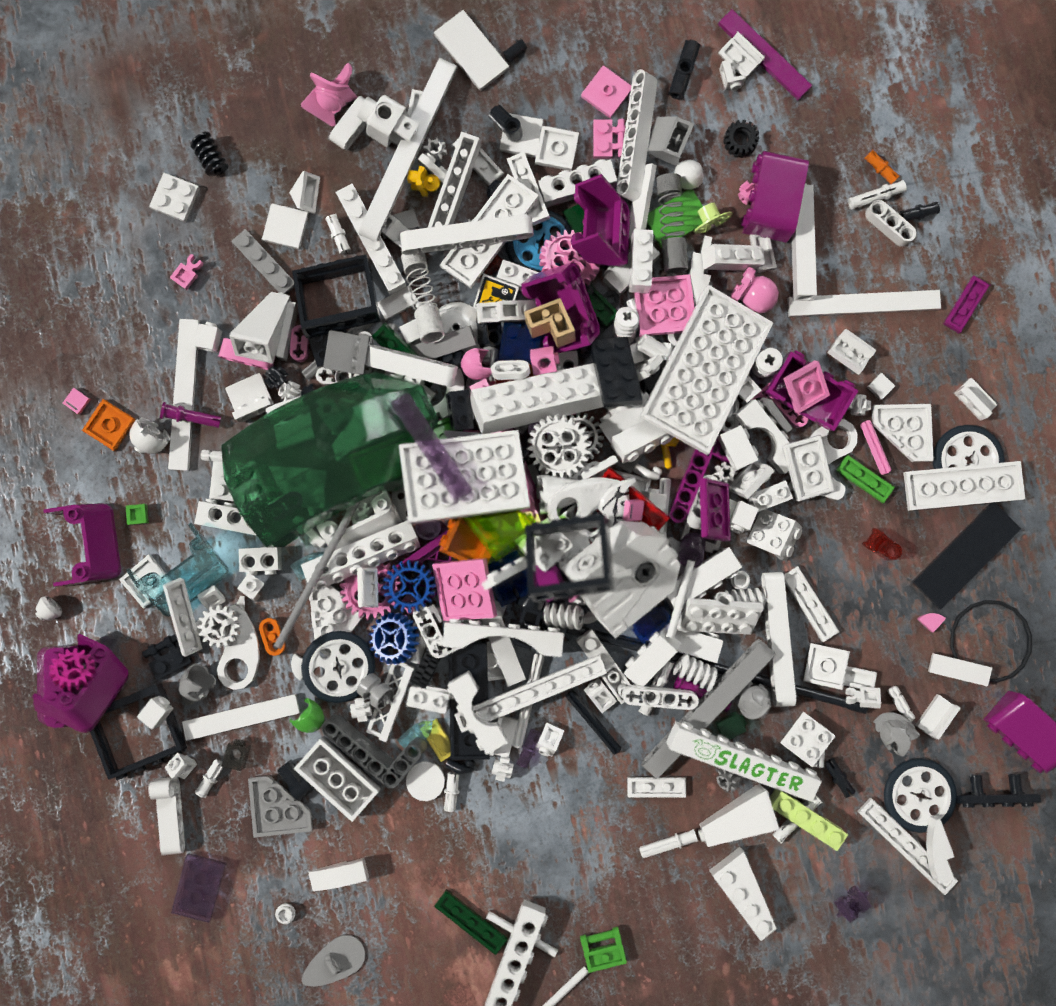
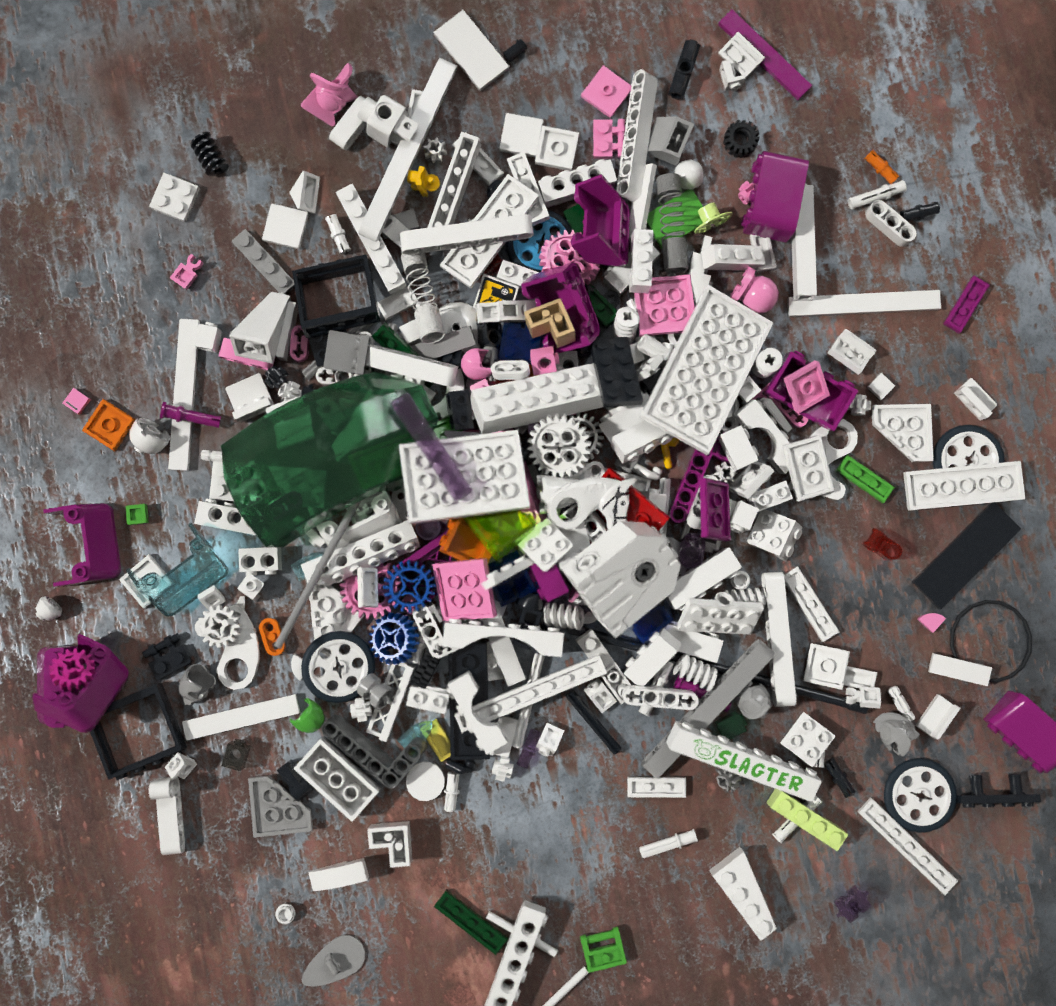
white brick [137,696,174,730] -> none
white plate [163,578,203,657] -> none
clear purple plate [171,853,226,923] -> none
white axle [195,759,225,798] -> none
white plate [418,153,447,183] -> none
black piece [488,105,523,142] -> none
black window [525,513,615,602] -> none
white tile [580,455,618,479] -> none
bright pink tile [623,499,644,521] -> none
white bar [666,560,695,639] -> none
white slope [698,784,779,847] -> none
bright pink axle [860,420,891,475] -> none
white slope [926,815,954,884] -> none
none -> white brick [368,821,412,867]

